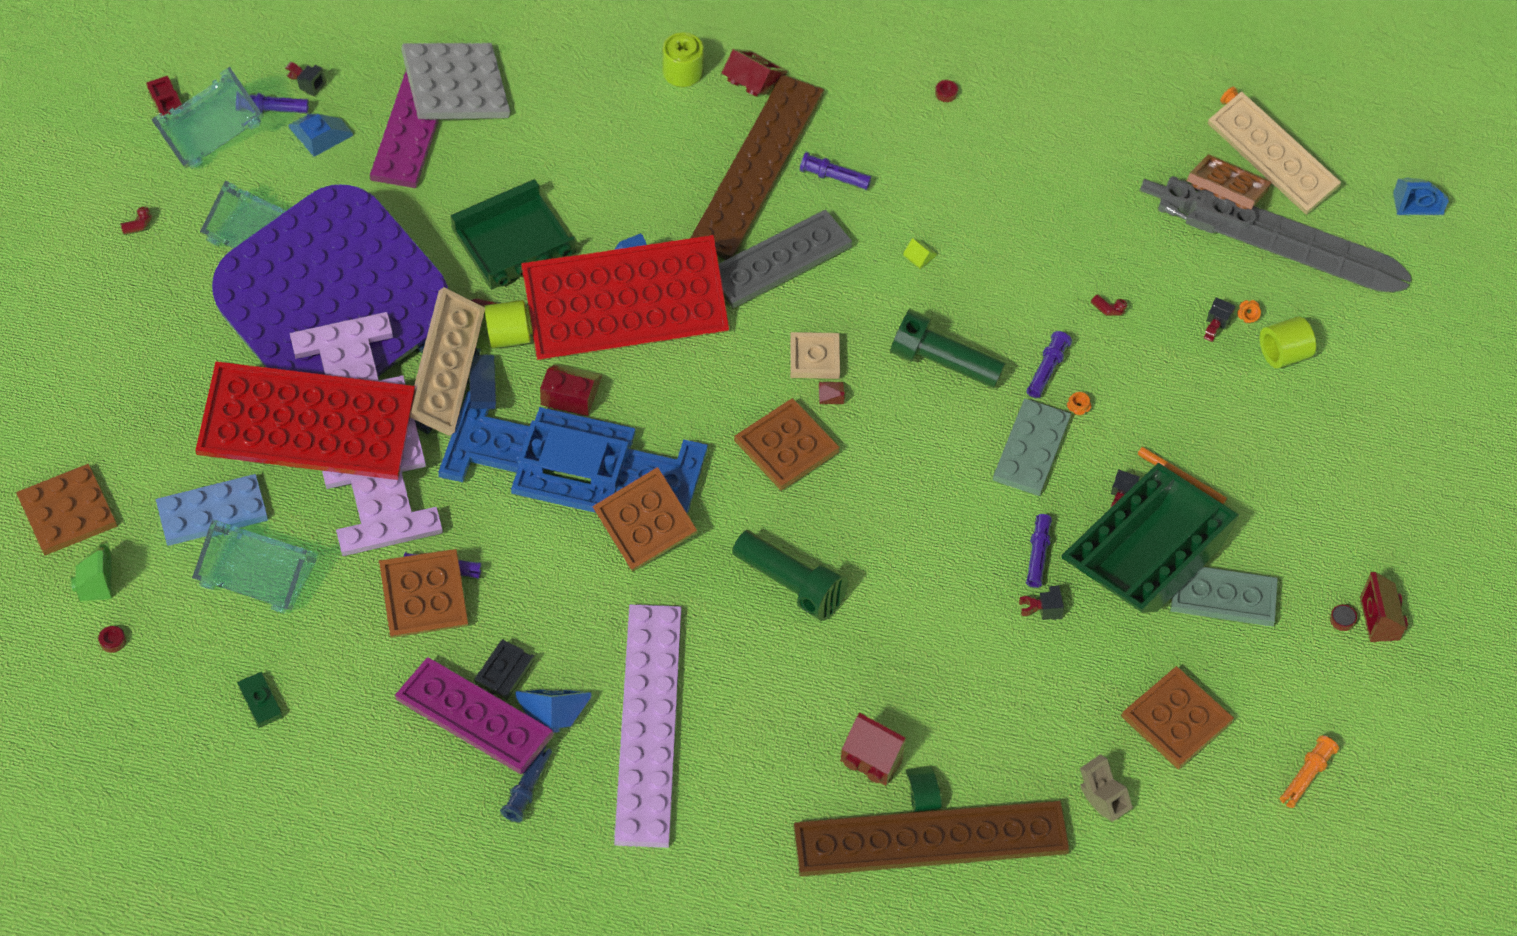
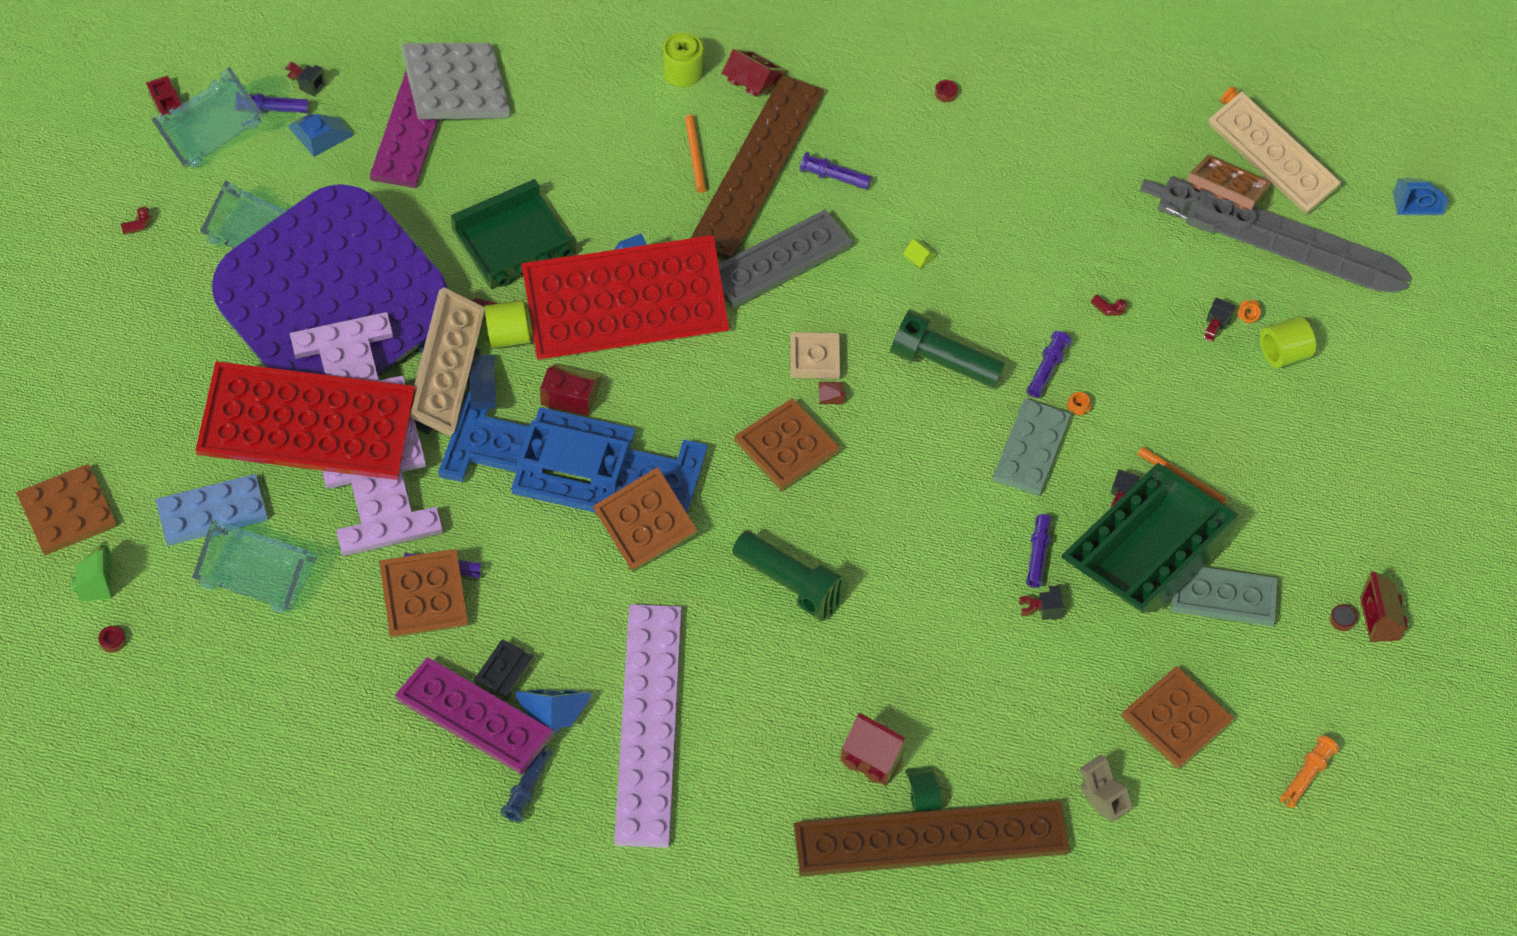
dark green plate [237,672,283,728] -> none
none -> orange bar [685,115,706,193]

